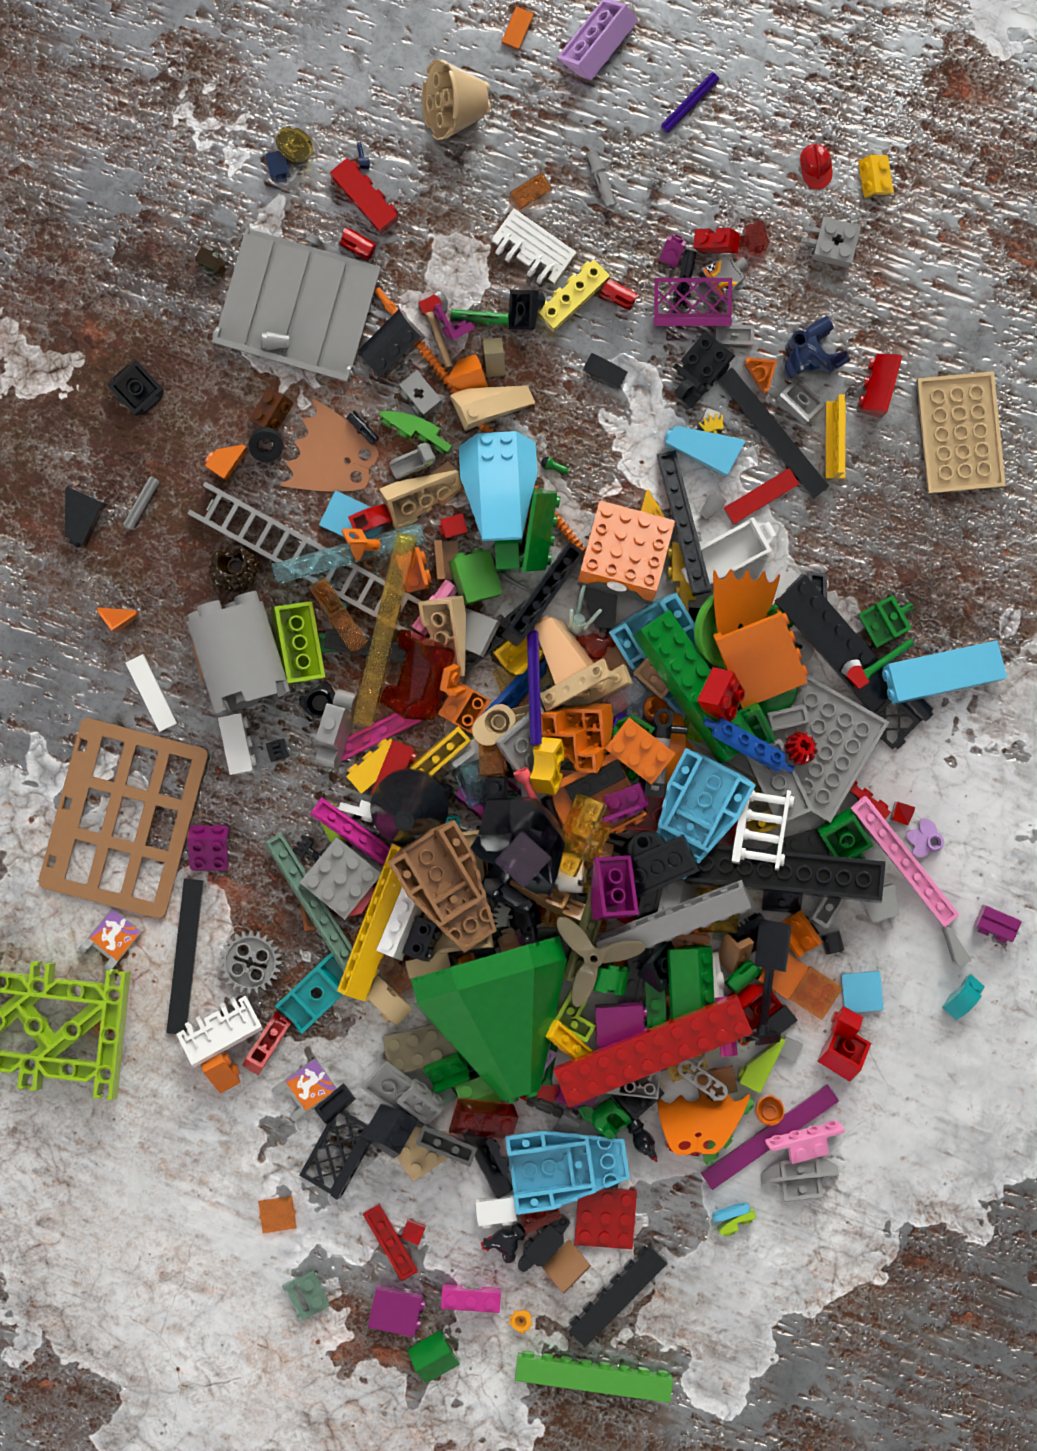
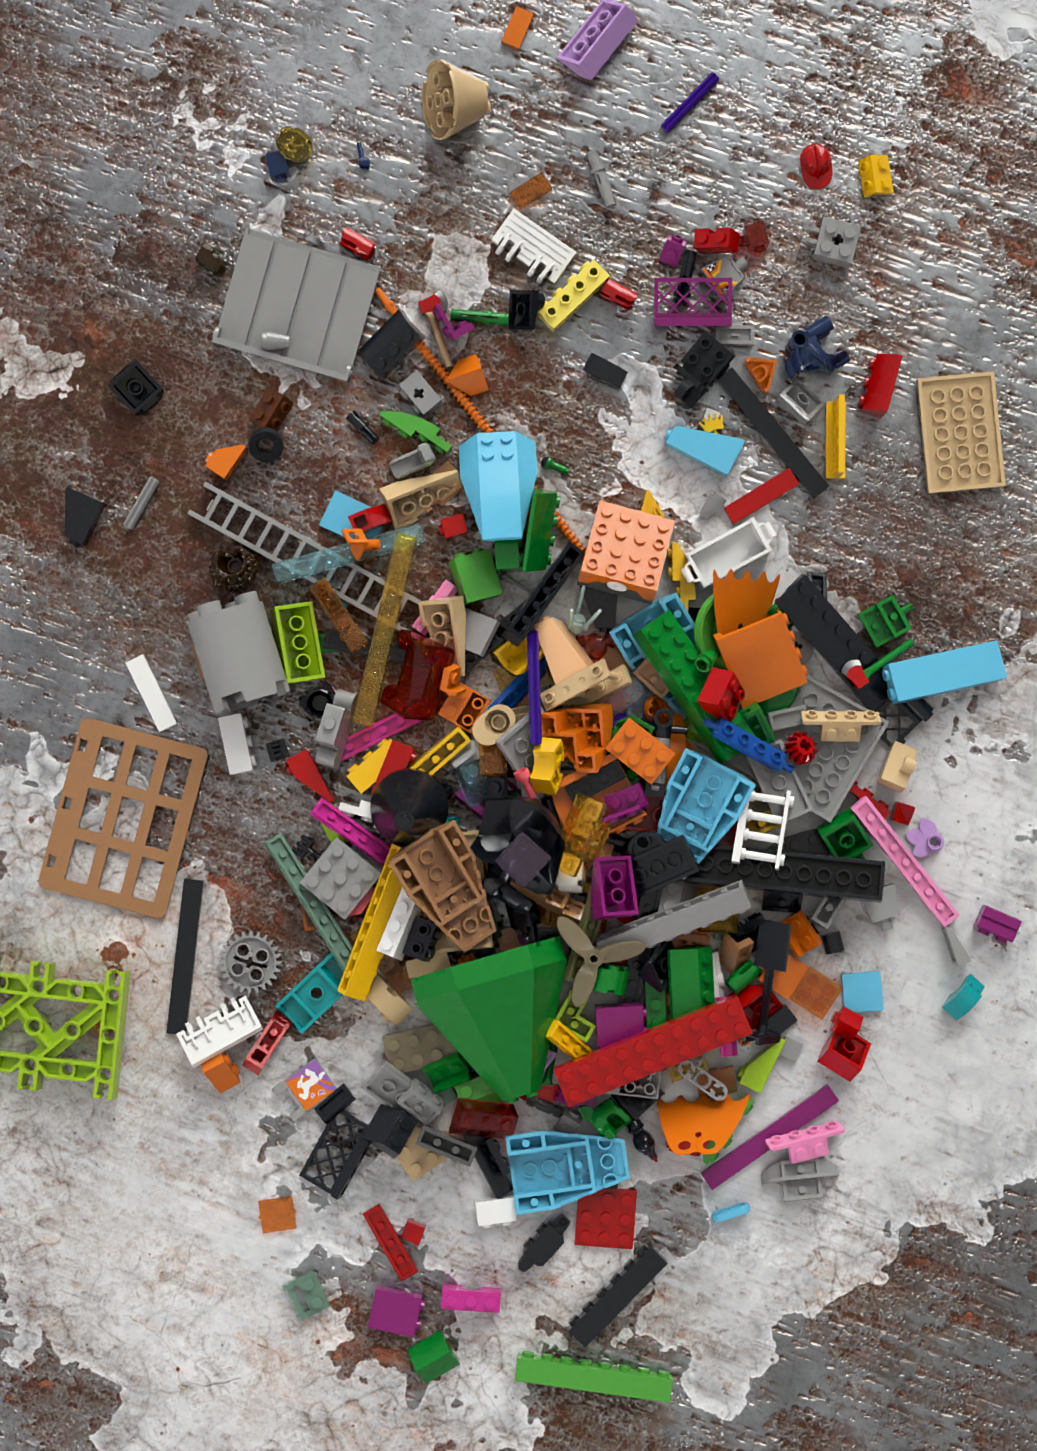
flag [78,908,142,971] -> none
orange slope [97,608,139,633] -> none
magenta bracket [187,825,229,871] -> none
nougat piece [280,399,378,491] -> none
red brick [330,158,398,235] -> none
orange bracket [398,547,432,594] -> none
medium nougat panel [434,540,459,581] -> none
tan wedge [450,386,535,431] -> none
black animal [481,1223,528,1263] -> none
dark tan slope [483,337,506,378] -> none
light grey piece [492,902,513,928] -> none
light orange animal [508,1310,533,1334] -> none
clear red bracket [519,1208,562,1234] -> none
medium nougat piece [542,1239,591,1294] -> none
black tile [657,450,712,596] -> none
lime slope [717,1208,756,1236] -> none
orange hair [755,1095,785,1126] -> none
none -> red slope [285,749,335,802]
none -> green cone [695,648,721,672]
none -> tan bracket [801,710,881,742]
none -> tan piece [877,741,917,793]

